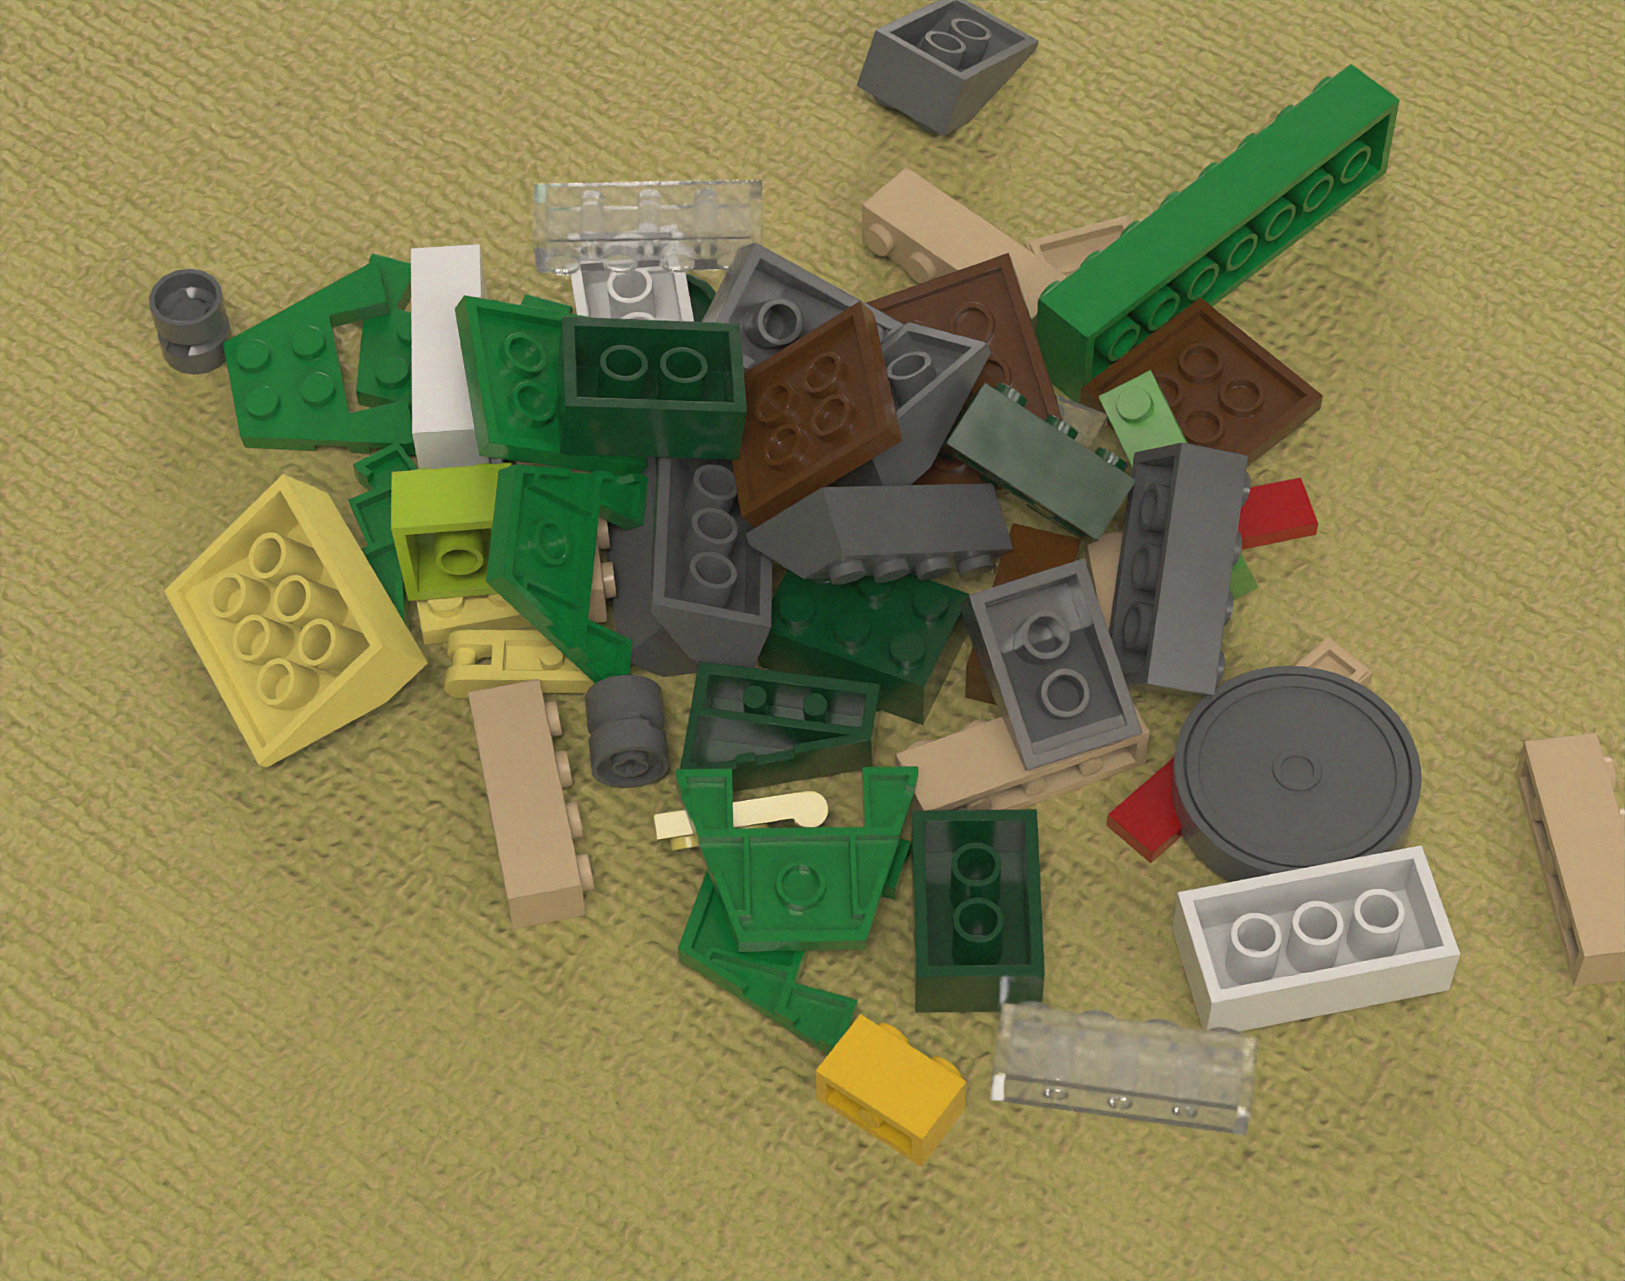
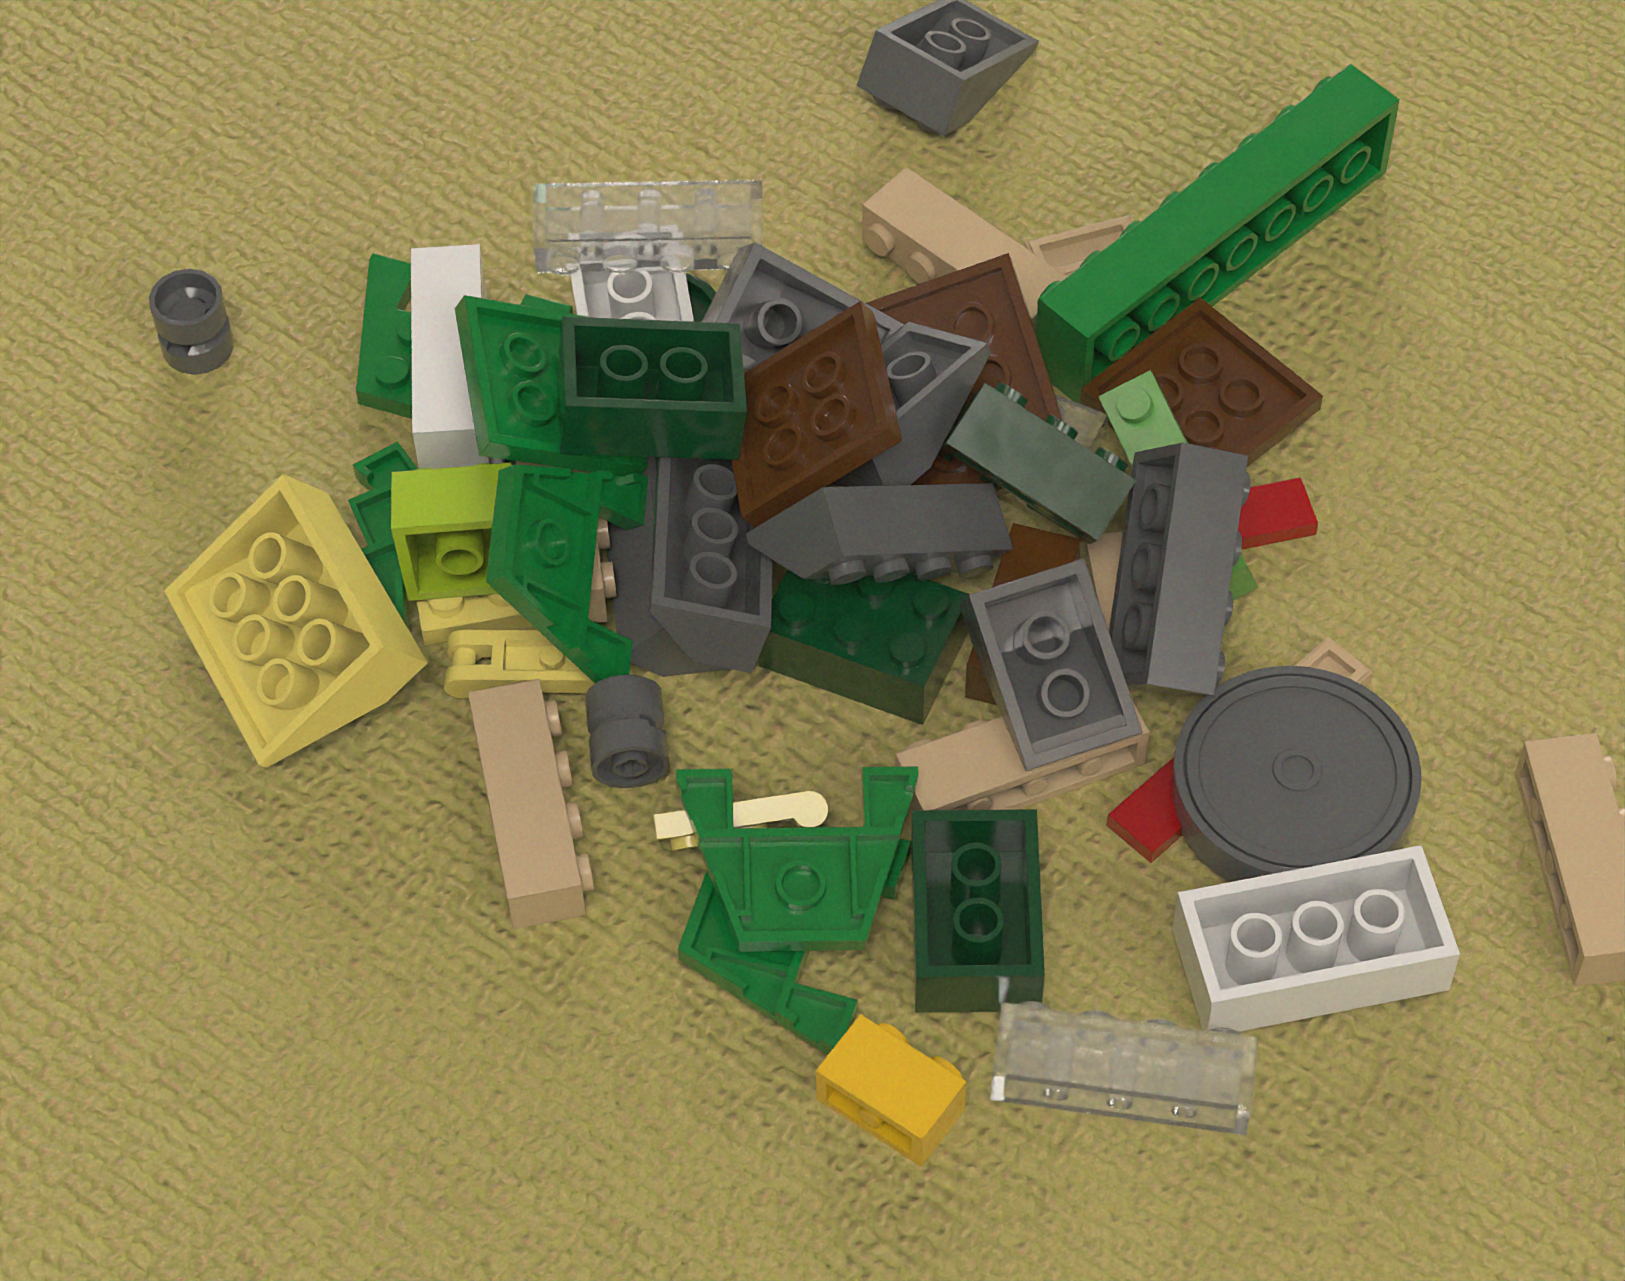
green wing [223,261,416,455] -> none
dark green wedge [680,661,881,792] -> none

